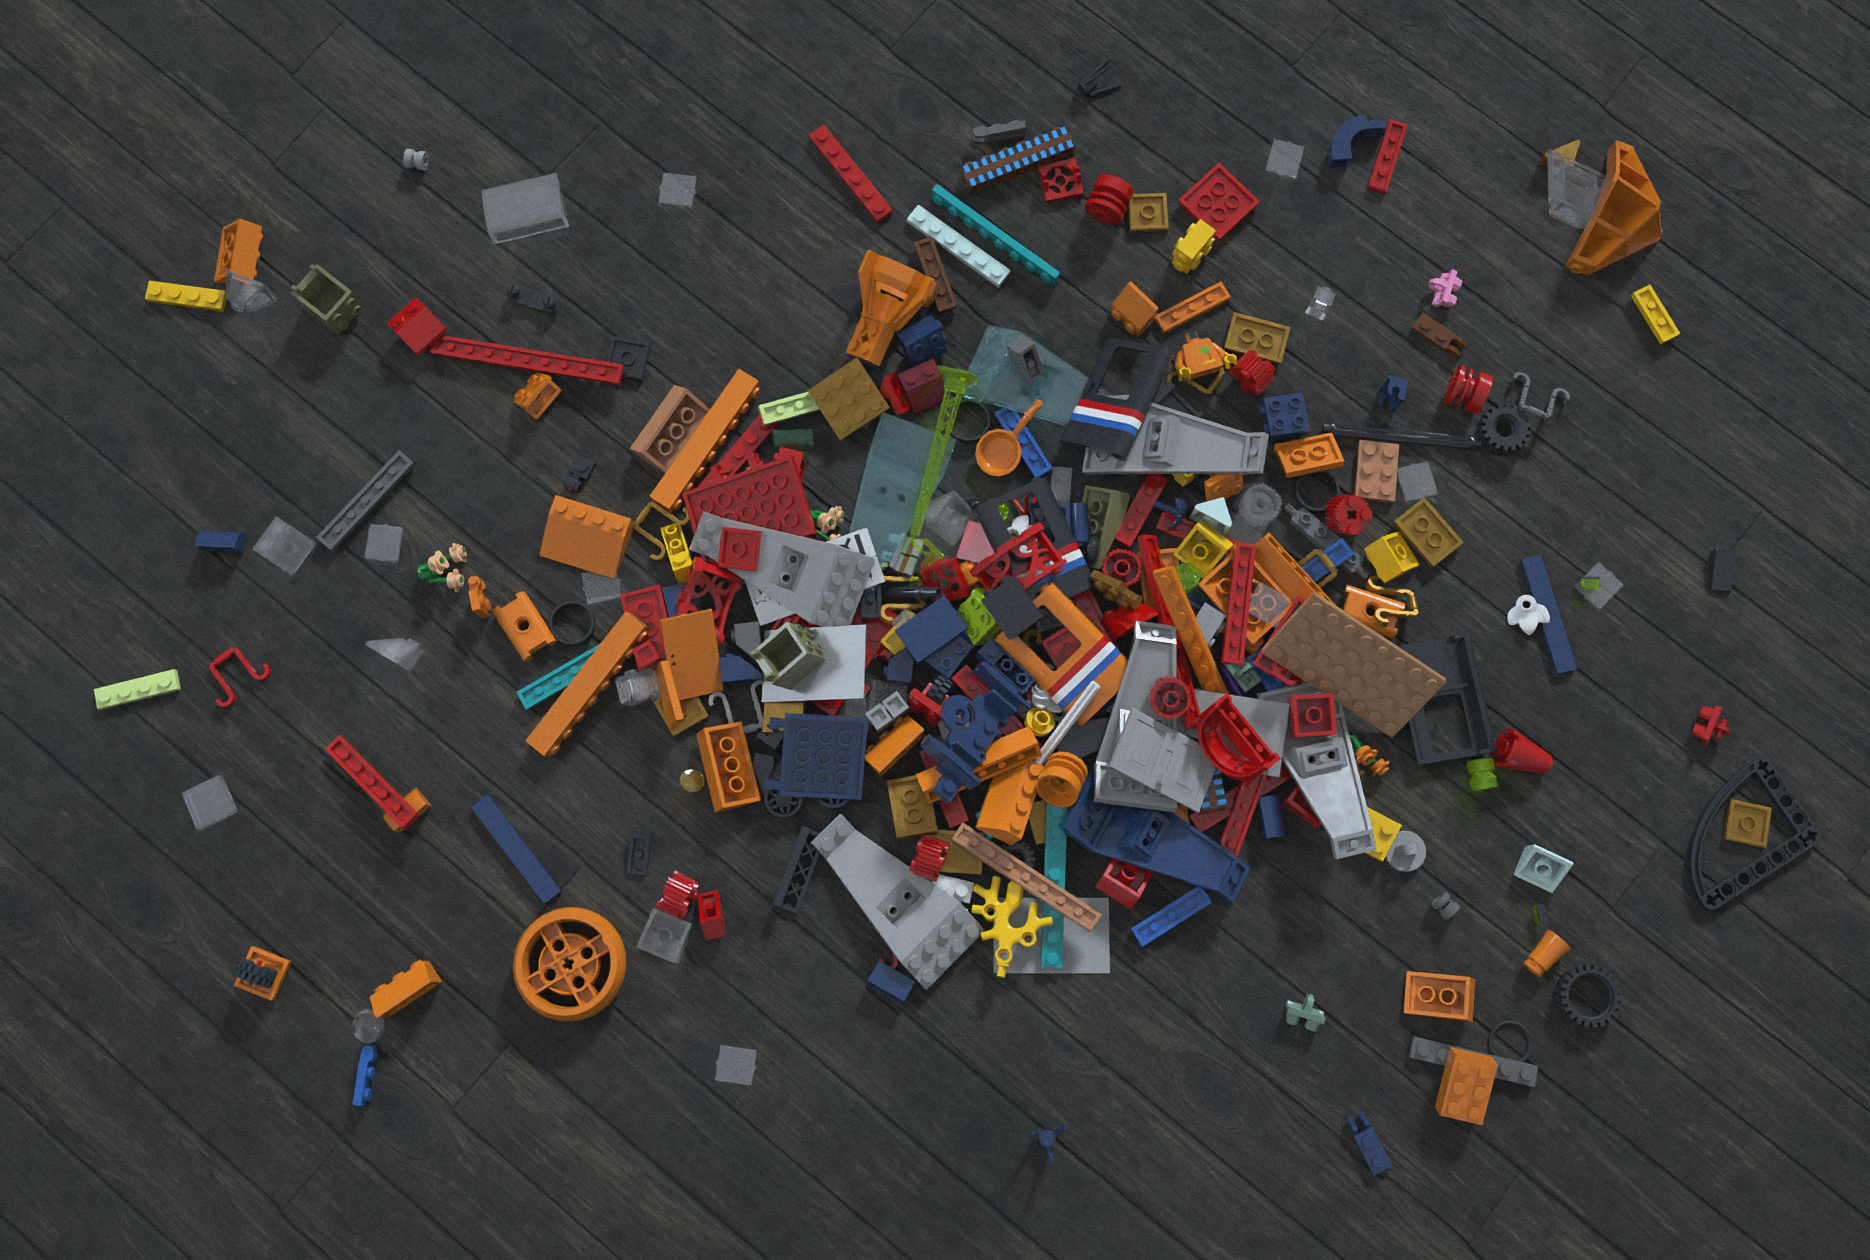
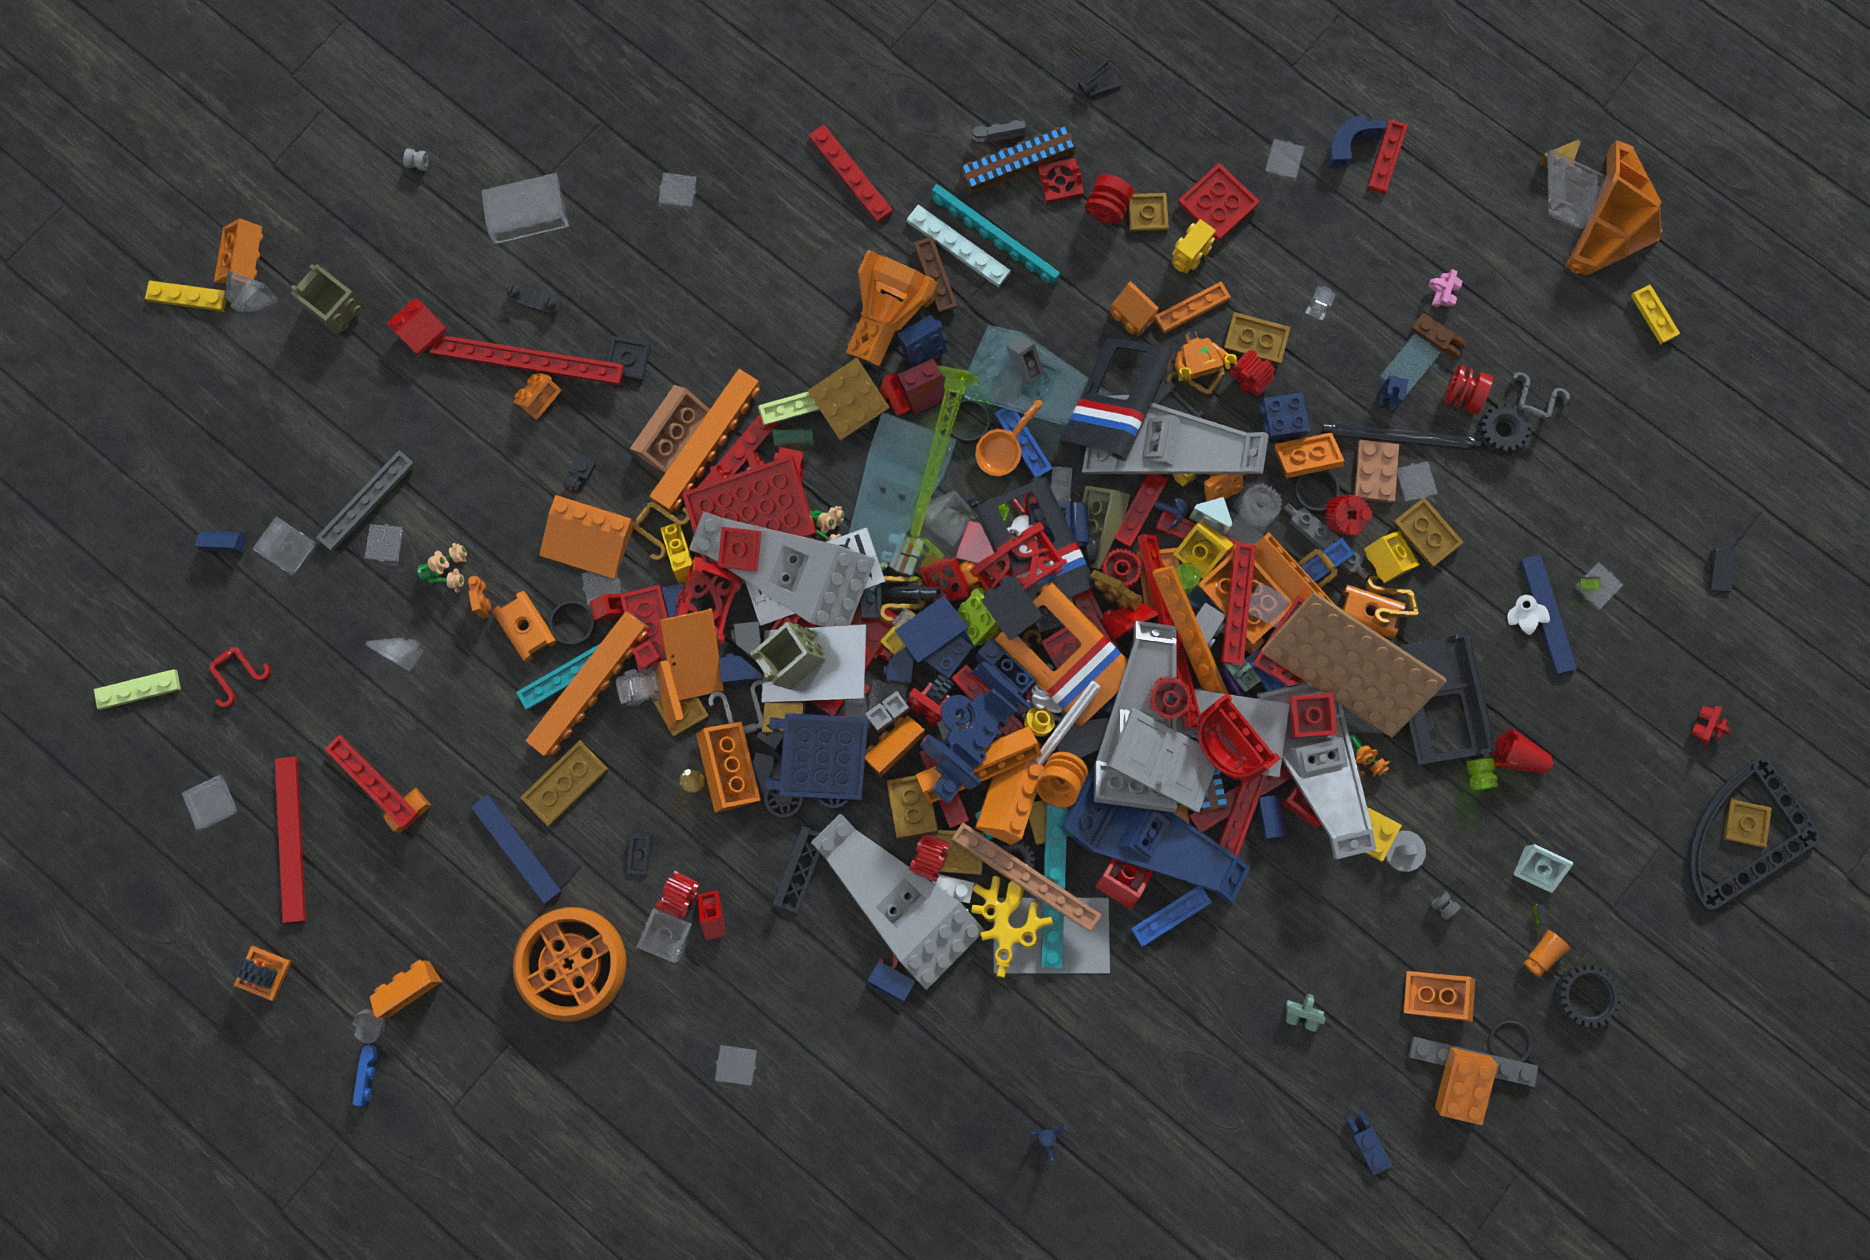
none -> red tile [275,757,306,923]
none -> pearl gold tile [520,740,609,827]
none -> red slope [590,594,624,621]
none -> clear light blue piece [1380,334,1440,396]

